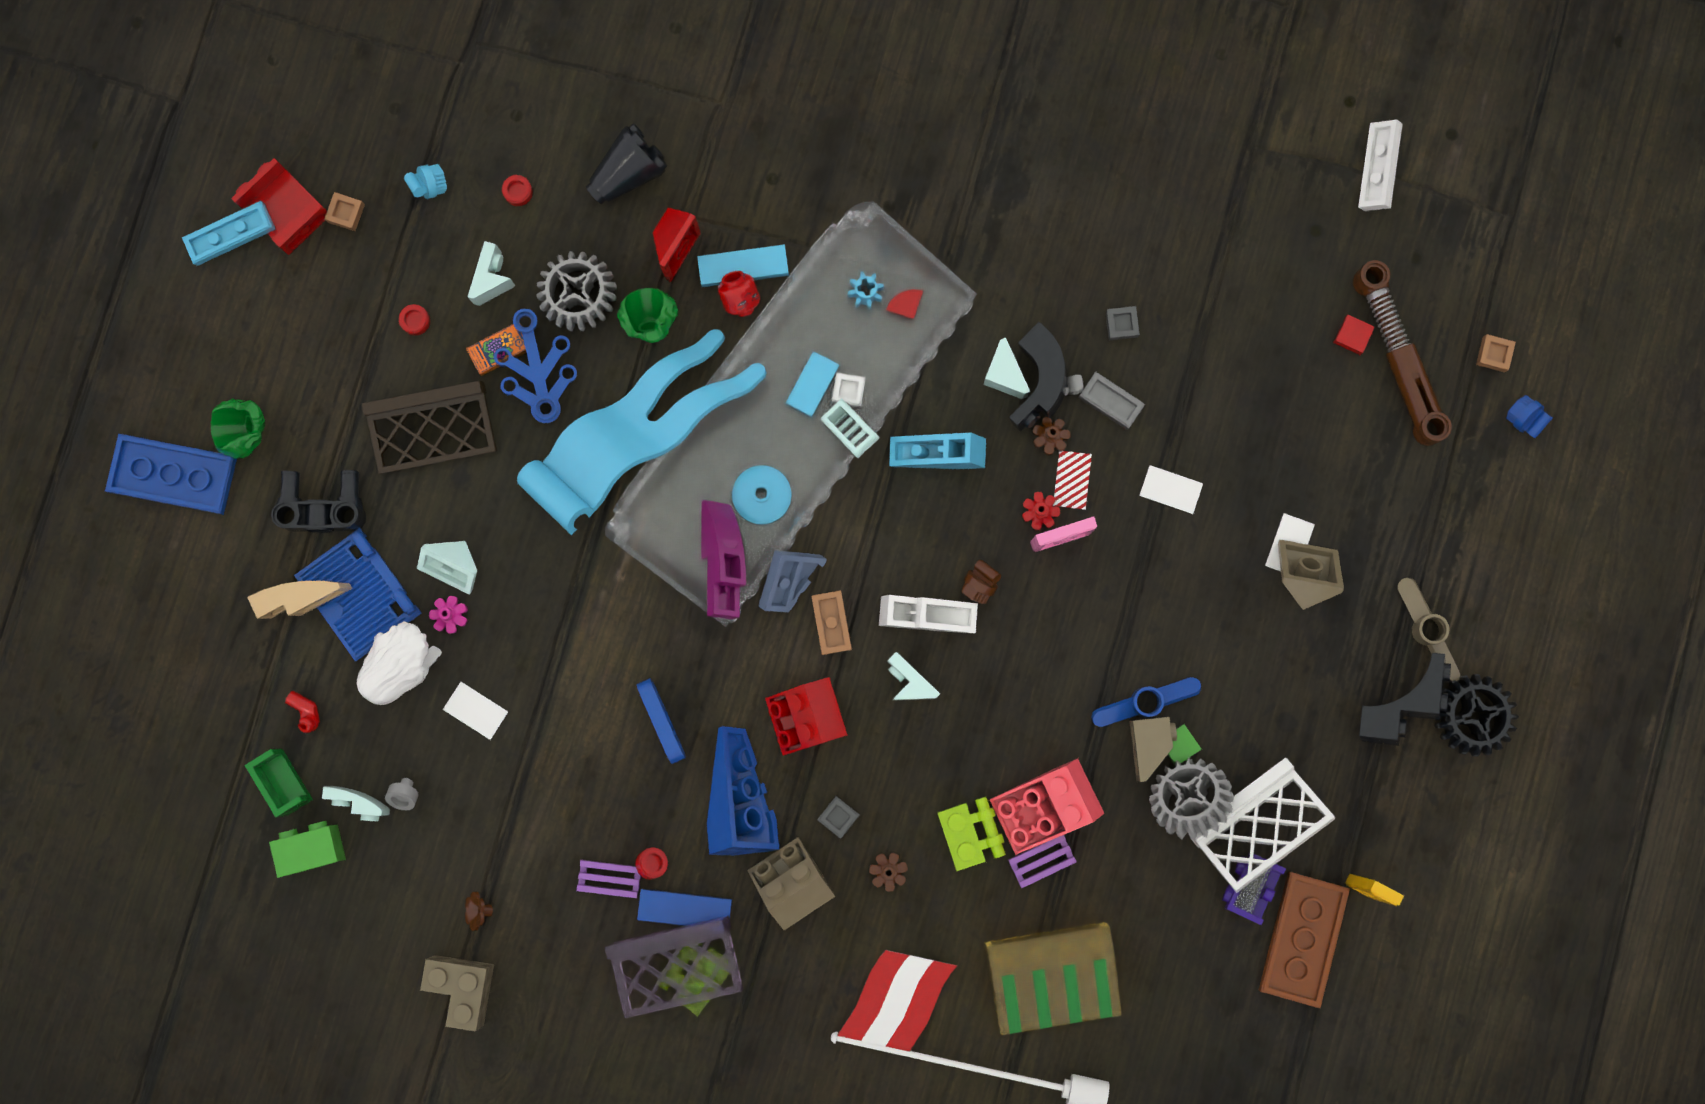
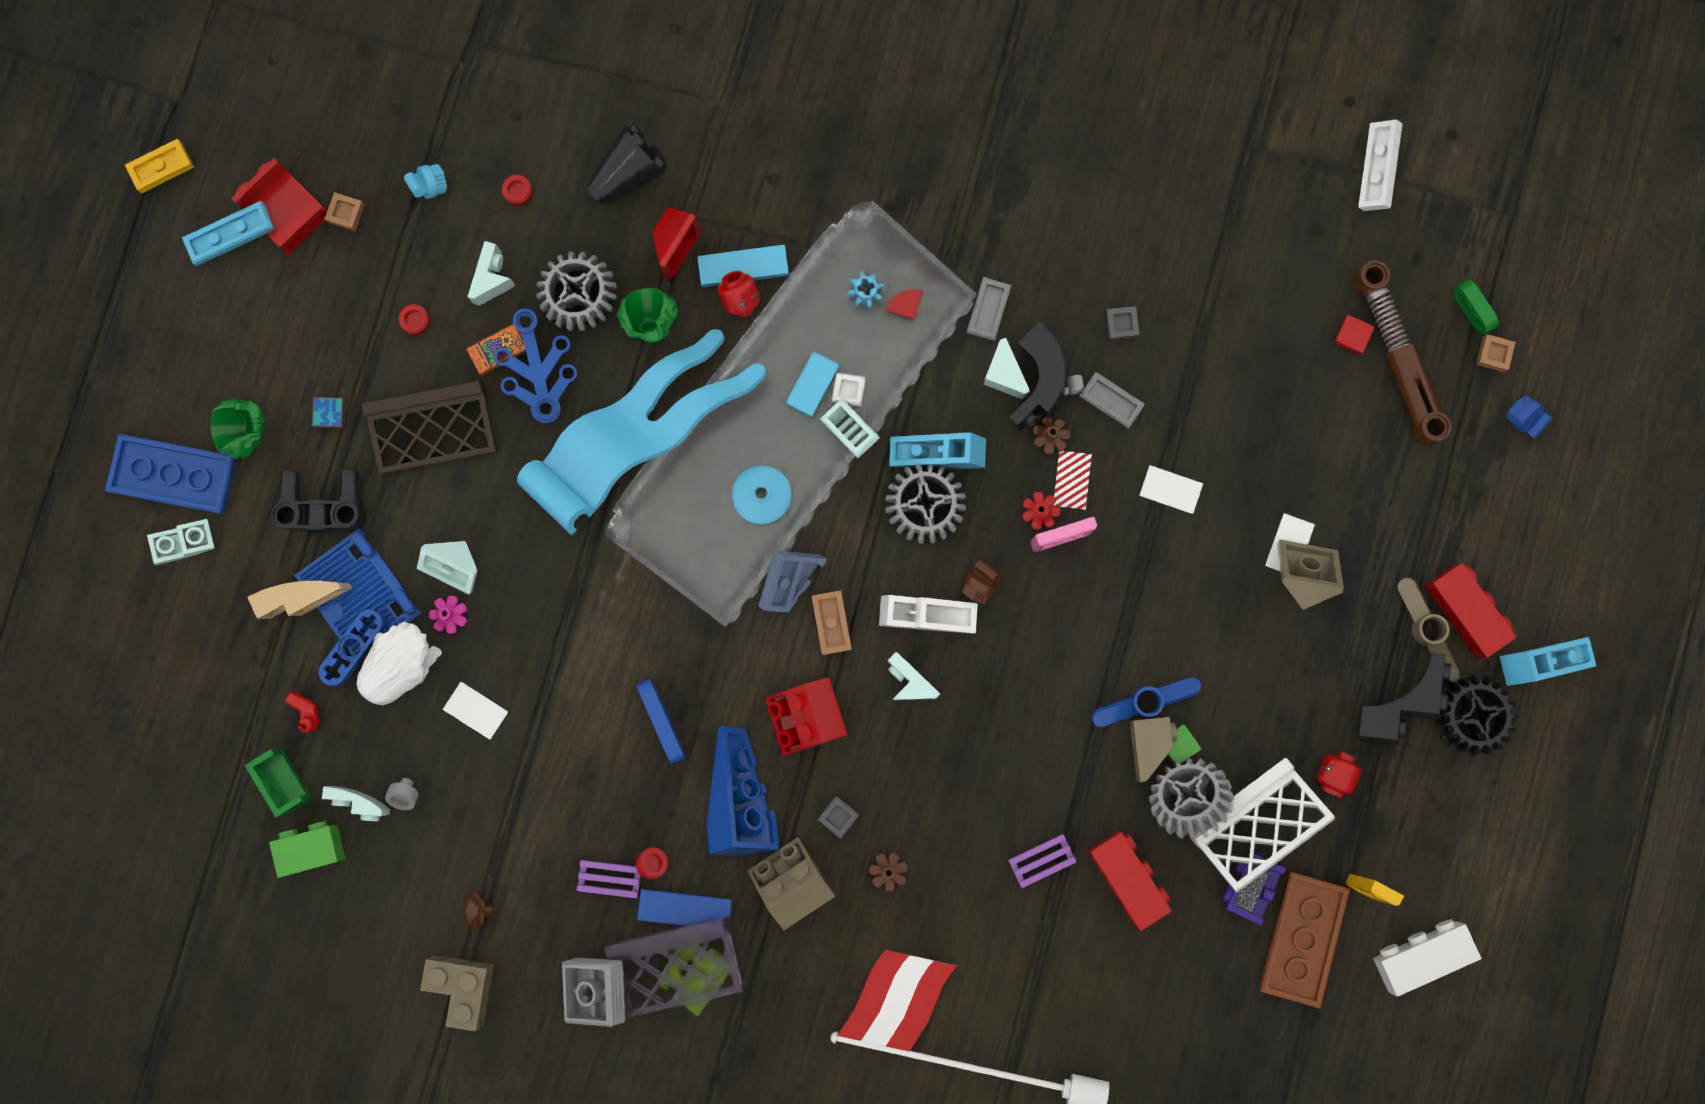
magenta slope [701,500,746,619] -> none
lime plate [937,797,1006,871] -> none
clear yellow slope [985,922,1122,1035] -> none
coral slope [990,758,1105,855] -> none
none -> yellow plate [125,139,194,193]
none -> light aqua slope [147,519,215,565]
none -> tile [312,397,346,429]
none -> blue beam [319,609,386,686]
none -> light grey brick [562,958,625,1027]
none -> light grey gear [885,464,966,544]
none -> flat silver tile [966,277,1011,343]
none -> red brick [1087,831,1172,931]
none -> red head [1316,751,1362,798]
none -> white brick [1373,919,1482,997]
none -> red brick [1424,563,1517,659]
none -> green beam [1453,280,1499,335]
none -> medium azure slope [1499,637,1596,686]

